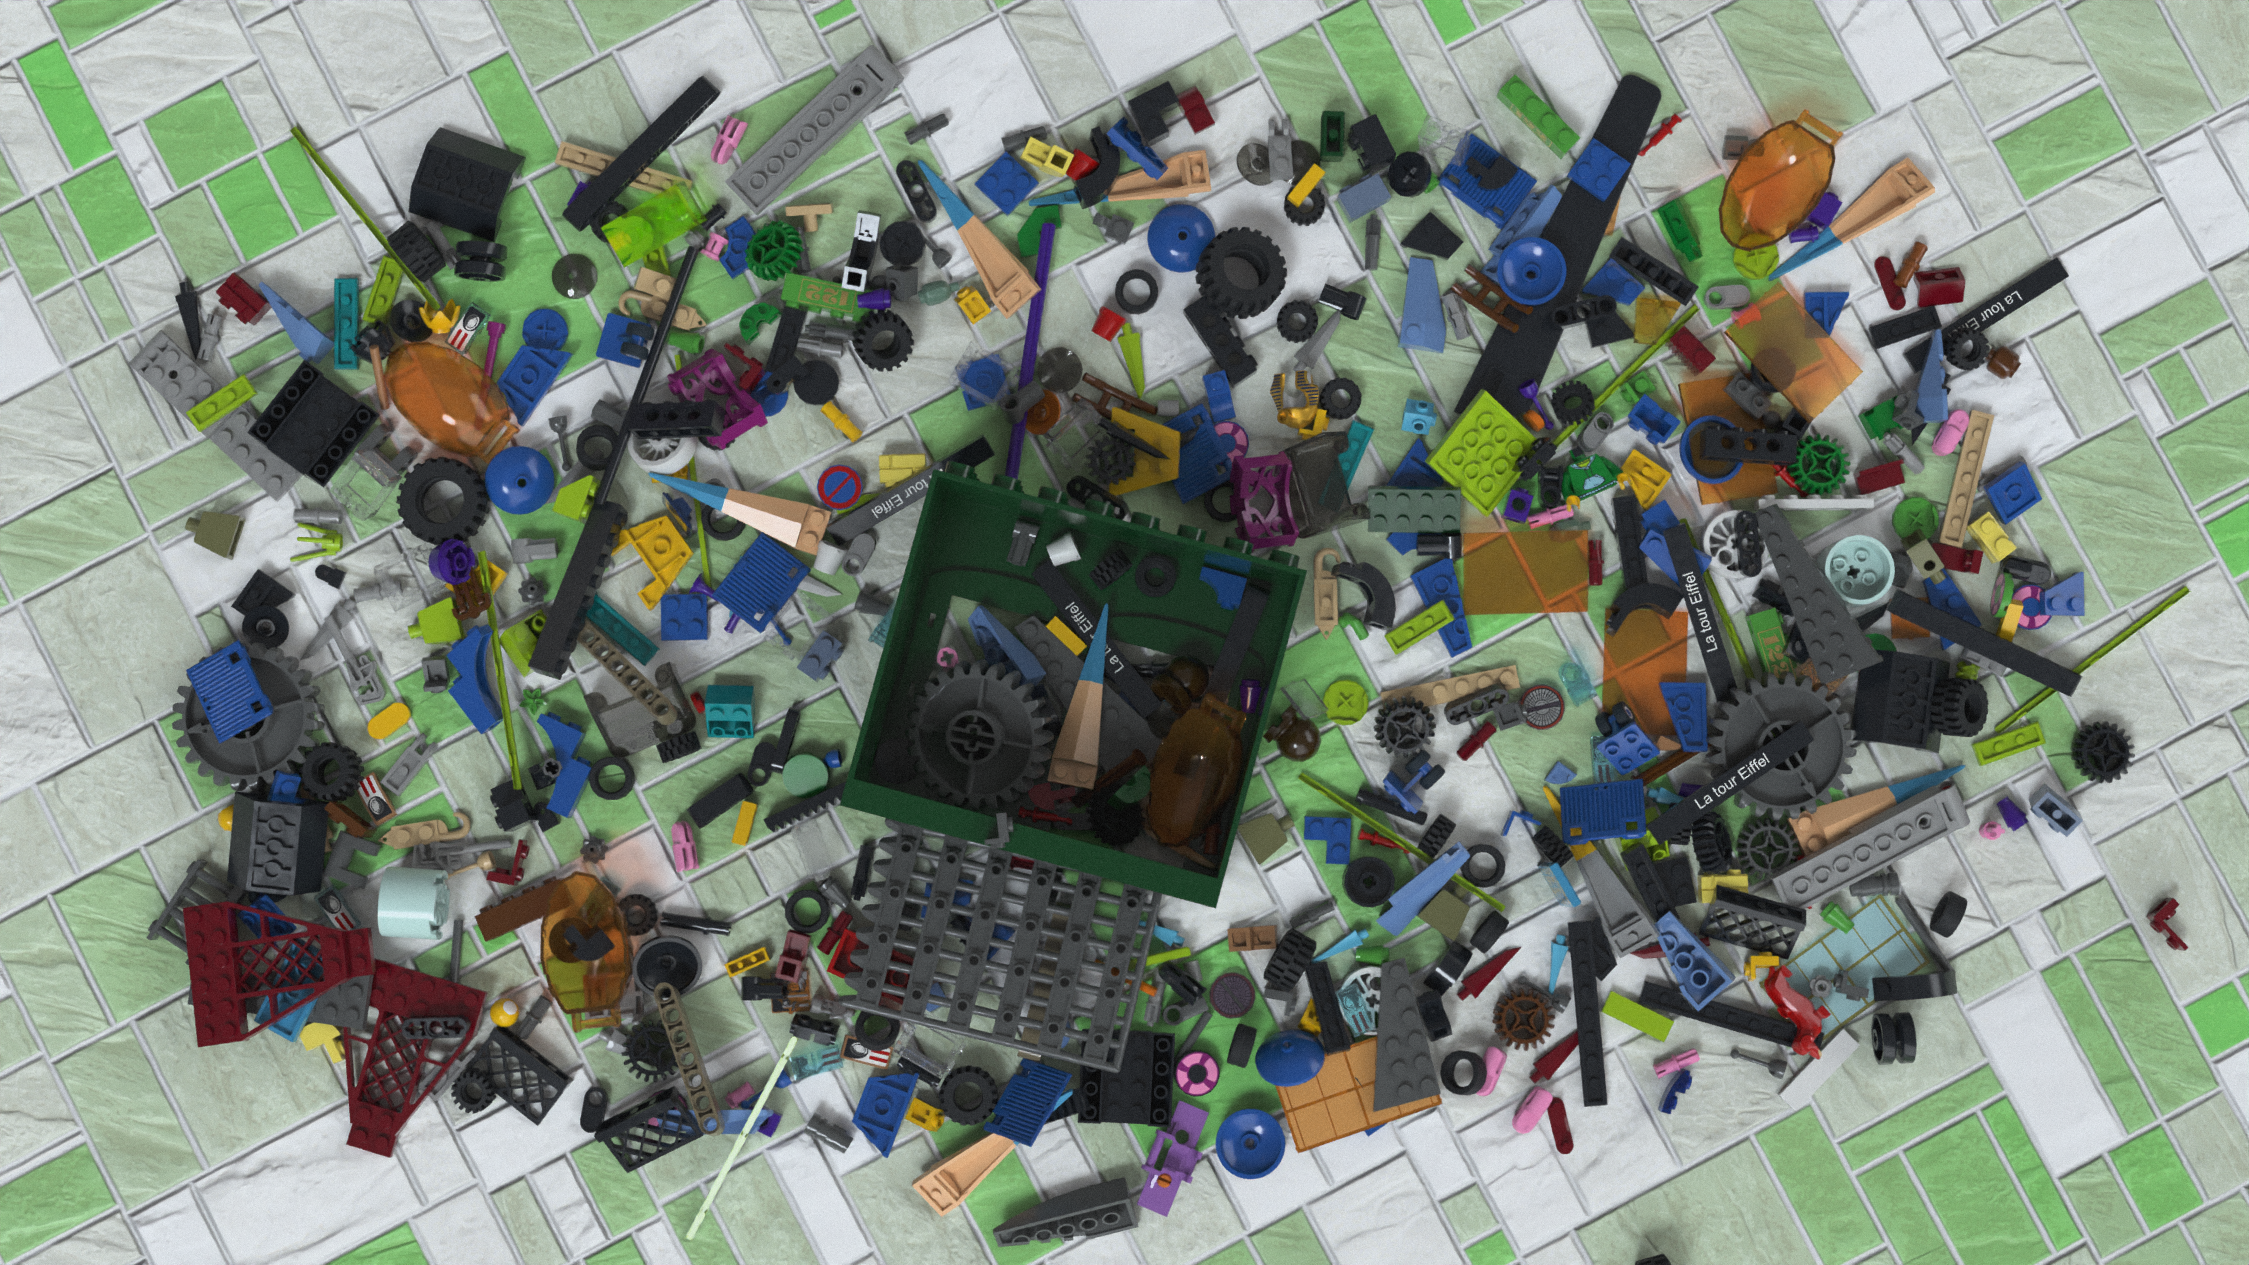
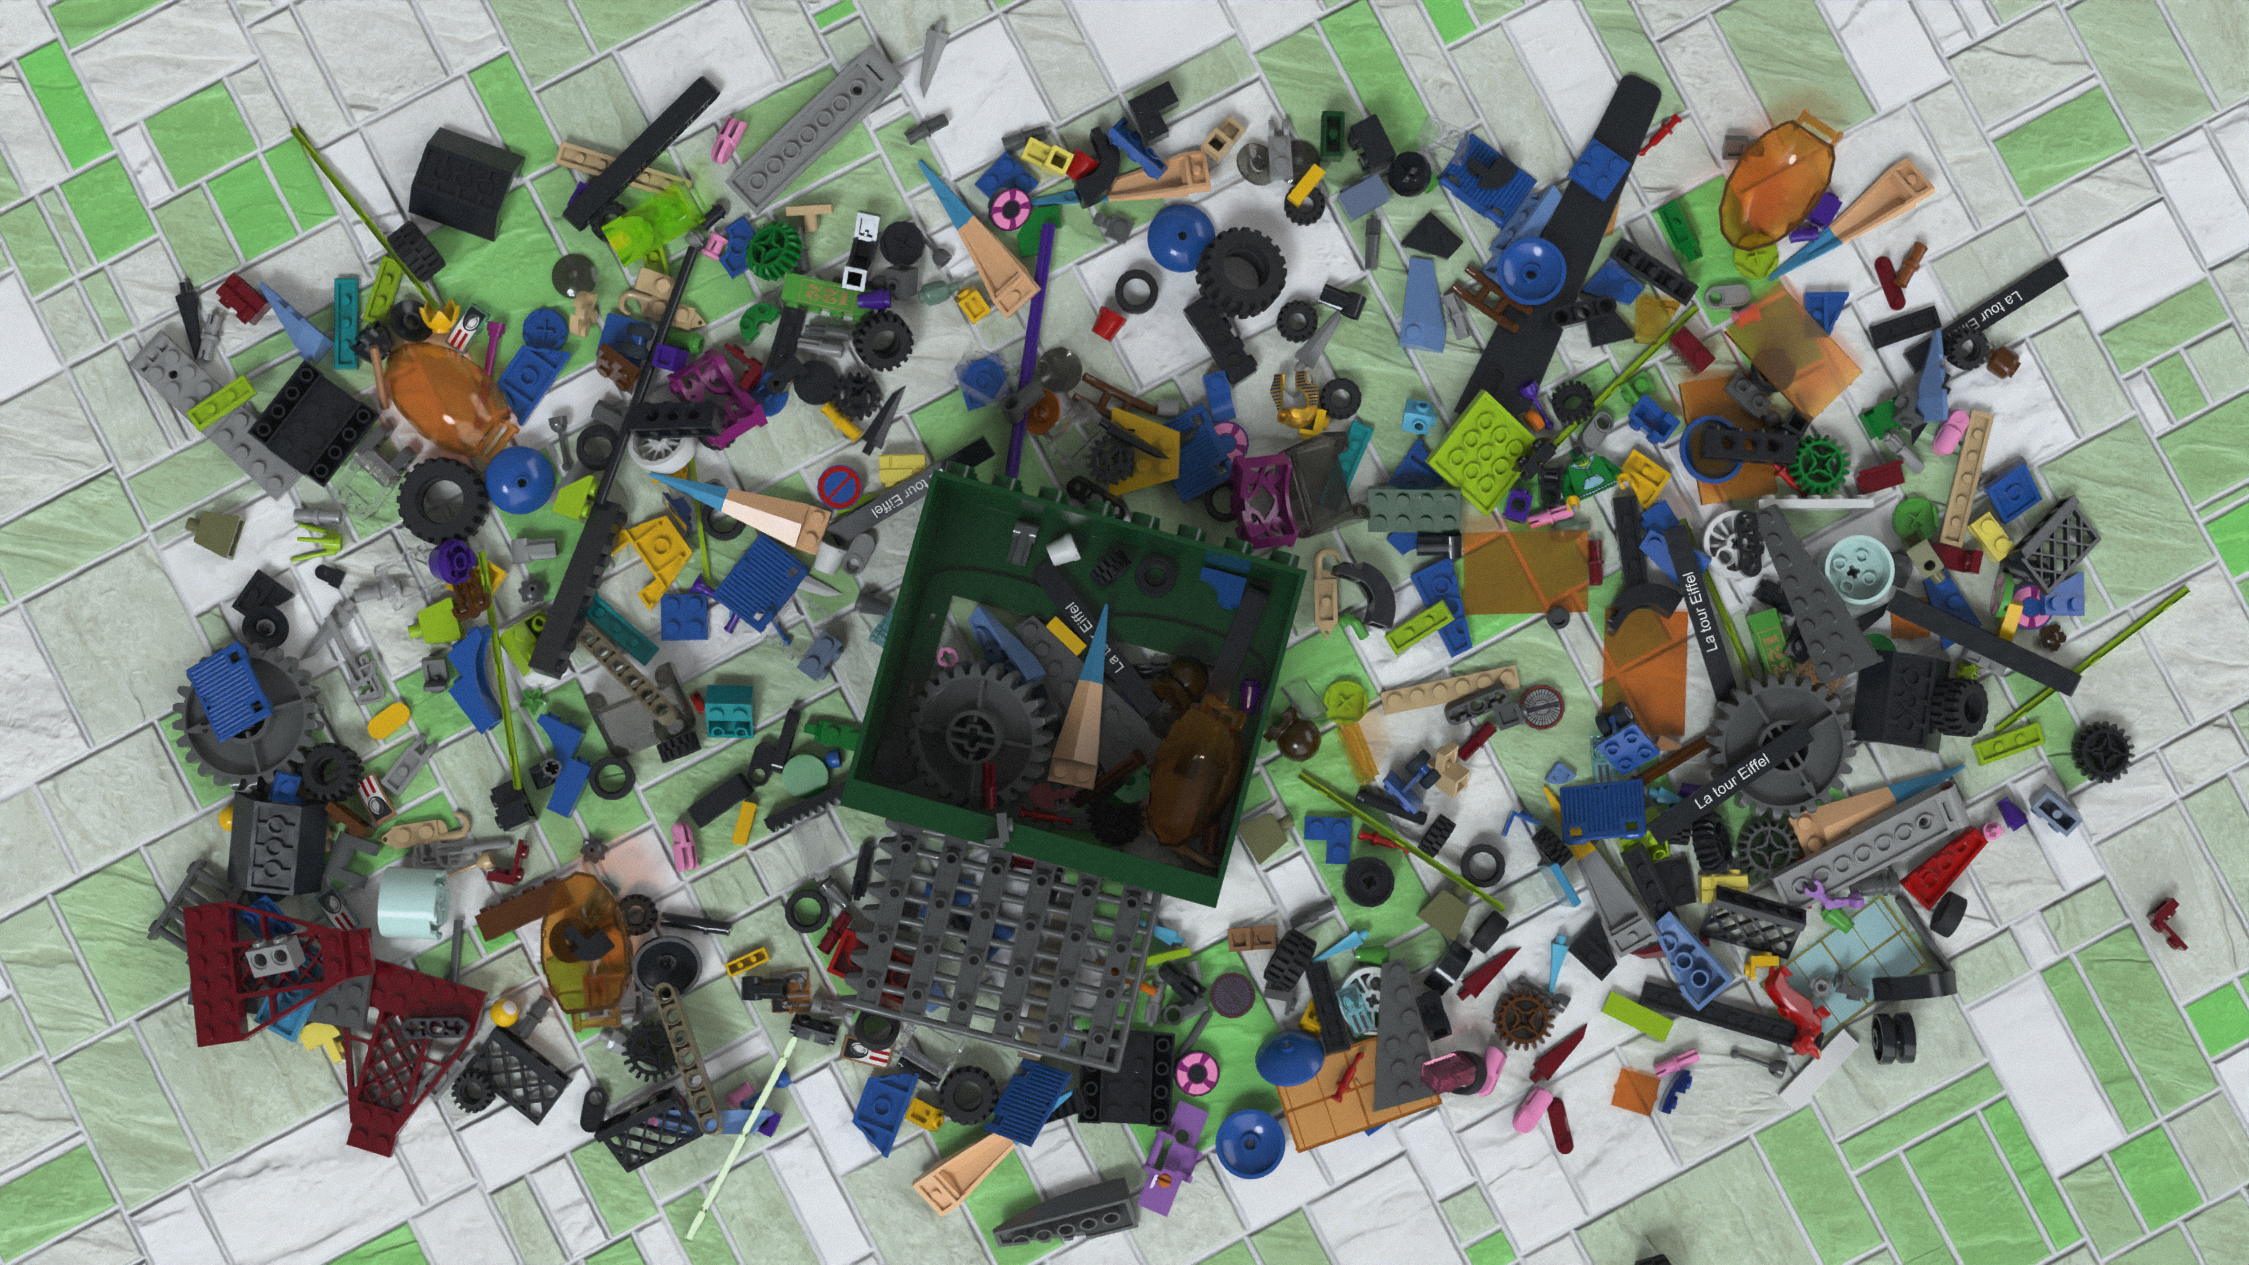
light grey piece [424,222,461,270] -> none
black wheel [454,241,507,282] -> none
black piece [534,802,560,832] -> none
brick [775,929,812,983] -> none
clear light blue slope [790,1045,844,1080] -> none
dark grey axle [803,1112,853,1154] -> none
black beam [896,160,937,223] -> none
lime bar [1117,323,1145,399] -> none
dark red brick [1176,86,1215,135] -> none
black tyre [1227,1023,1257,1068] -> none
black gear [1373,696,1436,758] -> none
medium blue wedge [1376,841,1470,936] -> none
bright green brick [1496,75,1580,159] -> none
clear light blue piece [1558,663,1597,707] -> none
black tile [1567,920,1608,1107] -> none
blue wing [1658,682,1708,752] -> none
dark red panel [1913,267,1965,307] -> none
none -> light grey brick [245,934,306,978]
none -> tan plate [569,291,598,338]
none -> reddish brown plate [595,342,641,395]
none -> dark purple brick [652,343,689,372]
none -> green hinge [803,720,861,751]
none -> black gear [830,372,881,421]
none -> black bar [861,386,906,456]
none -> light grey bar [919,20,949,98]
none -> dark red axle [979,762,998,809]
none -> tile [988,186,1032,231]
none -> tan brick [1200,116,1246,163]
none -> red piece [1330,1052,1364,1103]
none -> clear yellow brick [1334,723,1379,786]
none -> clear pink brick [1420,1050,1477,1095]
none -> tan brick [1427,741,1470,798]
none -> black tile [1546,605,1570,629]
none -> clear orange piece [1611,1068,1661,1117]
none -> medium lavender piece [1802,876,1864,910]
none -> red wing [1899,826,1988,911]
none -> black fence [2007,495,2101,596]
none -> dark brown plant [2038,623,2067,652]

